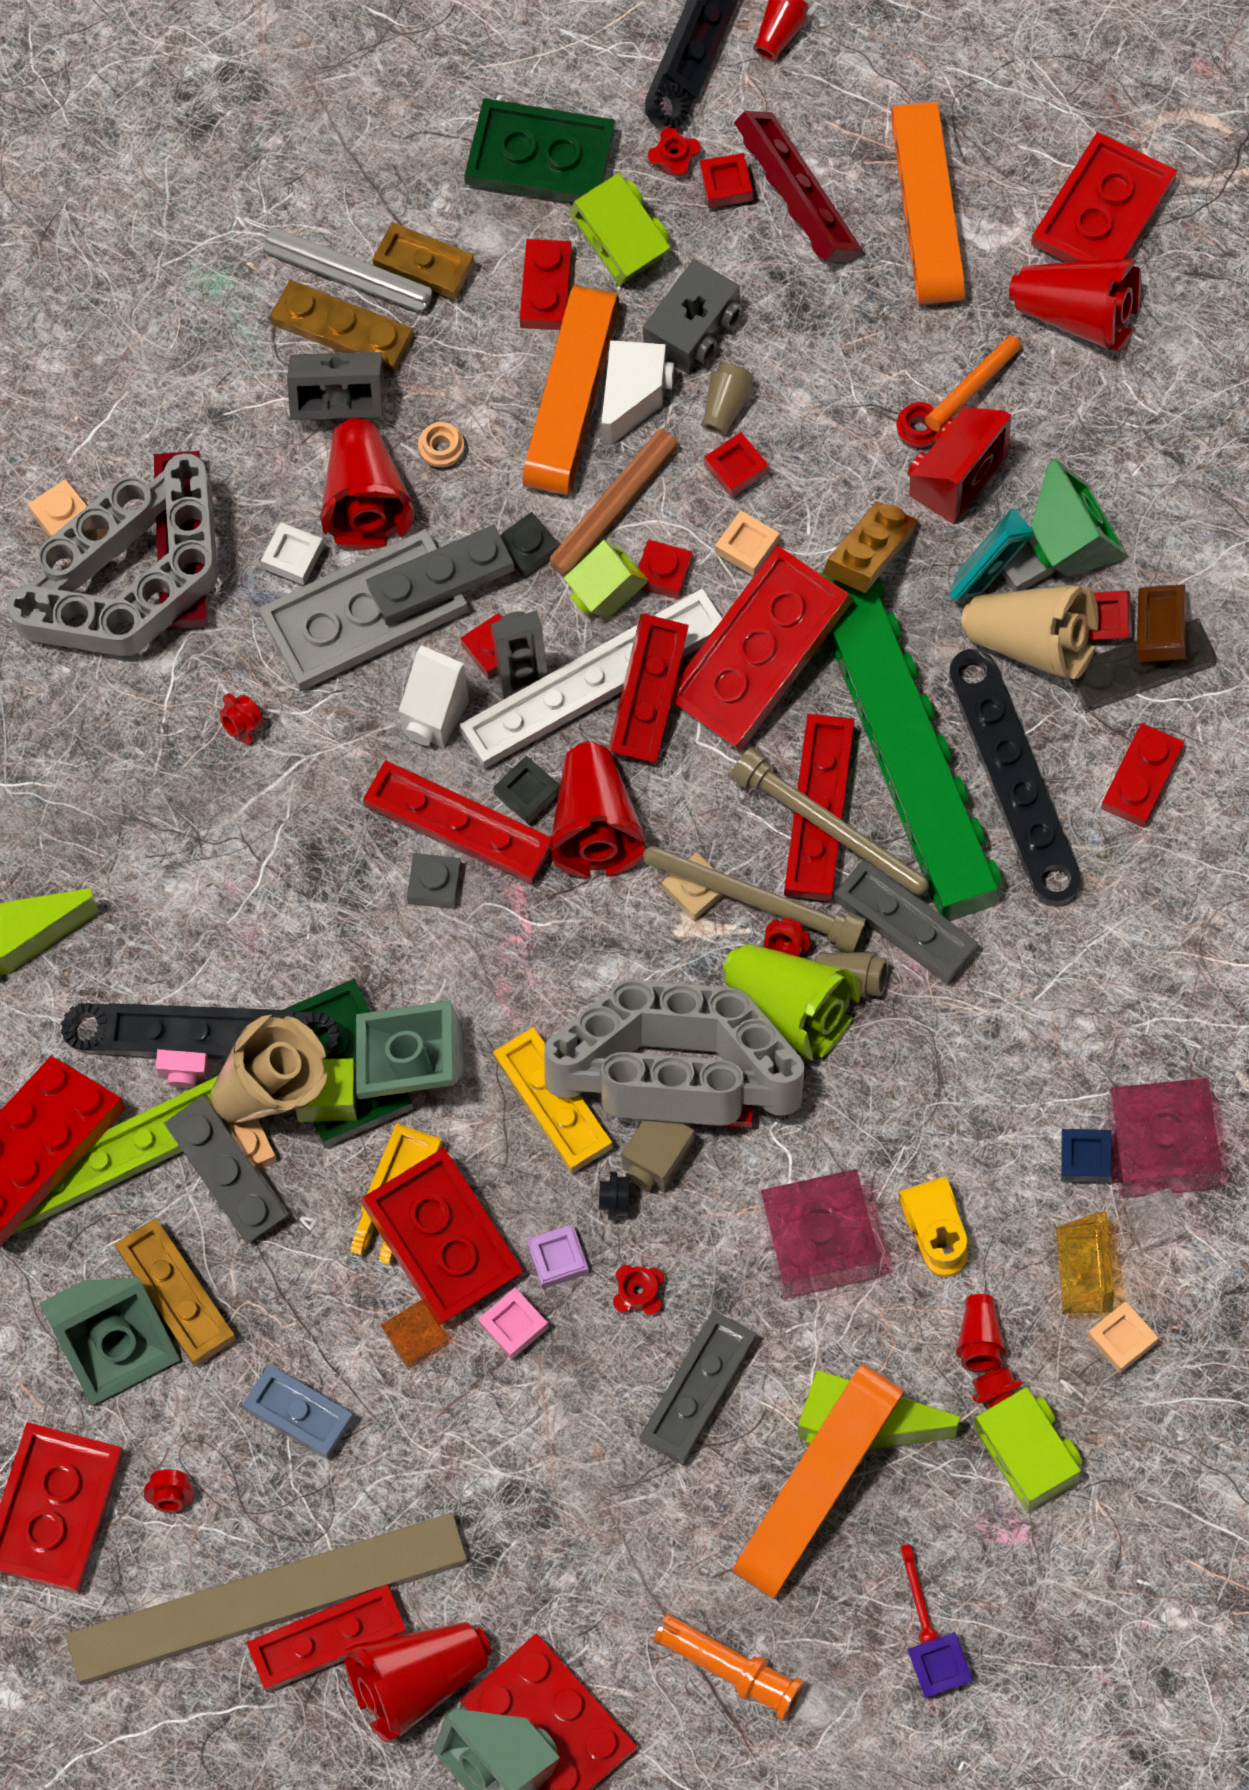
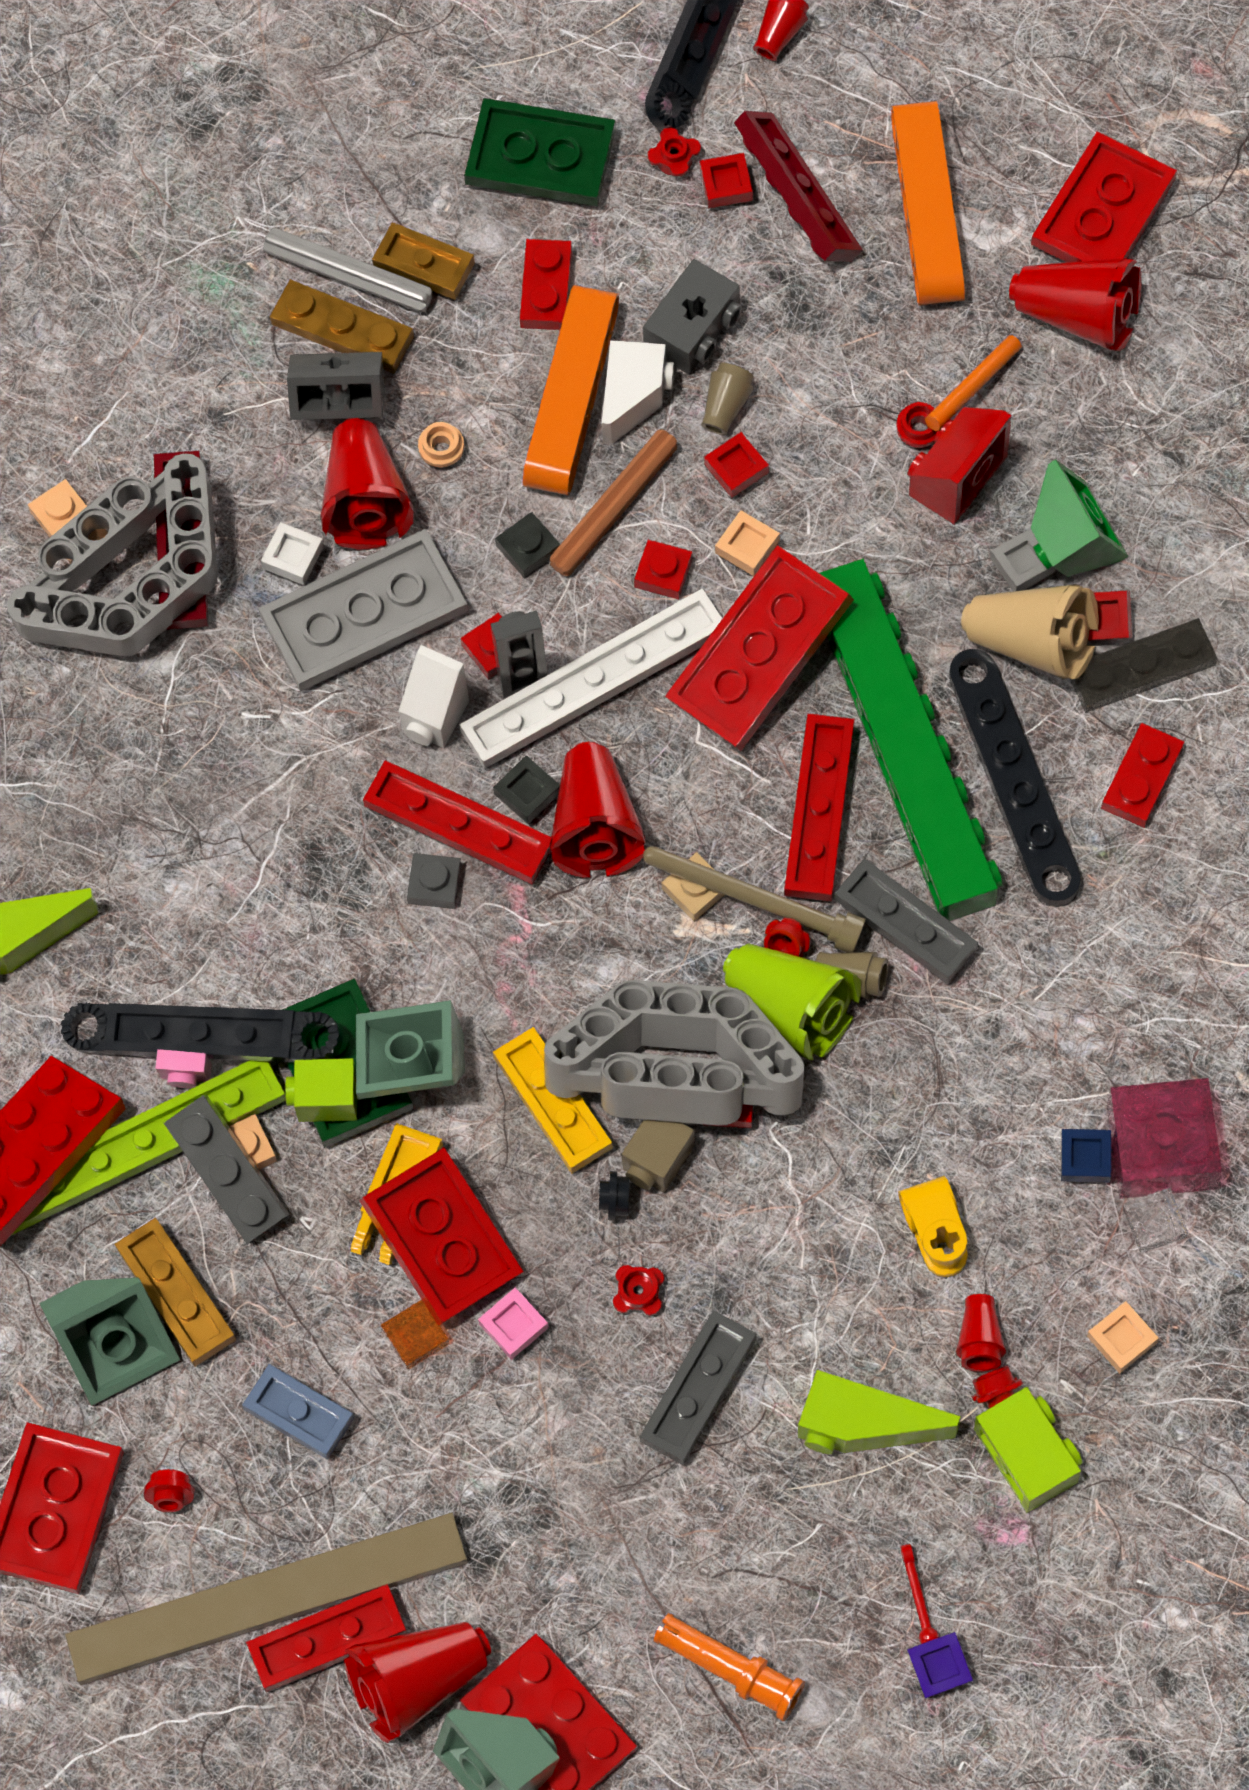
tan cone [211,1015,327,1123] -> none
red plate [220,693,263,745] -> none
dark grey plate [366,525,514,626] -> none
lavender tile [526,1224,589,1289] -> none
lime brick [564,540,649,619] -> none
lime brick [568,172,671,287] -> none
red plate [608,613,689,763] -> none
dark tan piece [730,747,929,895] -> none
orange beam [731,1363,905,1599] -> none
clear pink brick [761,1169,880,1299] -> none
pearl gold plate [823,501,918,593] -> none
teal slope [949,509,1034,600] -> none
clear yellow slope [1056,1212,1114,1314] -> none
reddish brown tile [1137,584,1187,662] -> none

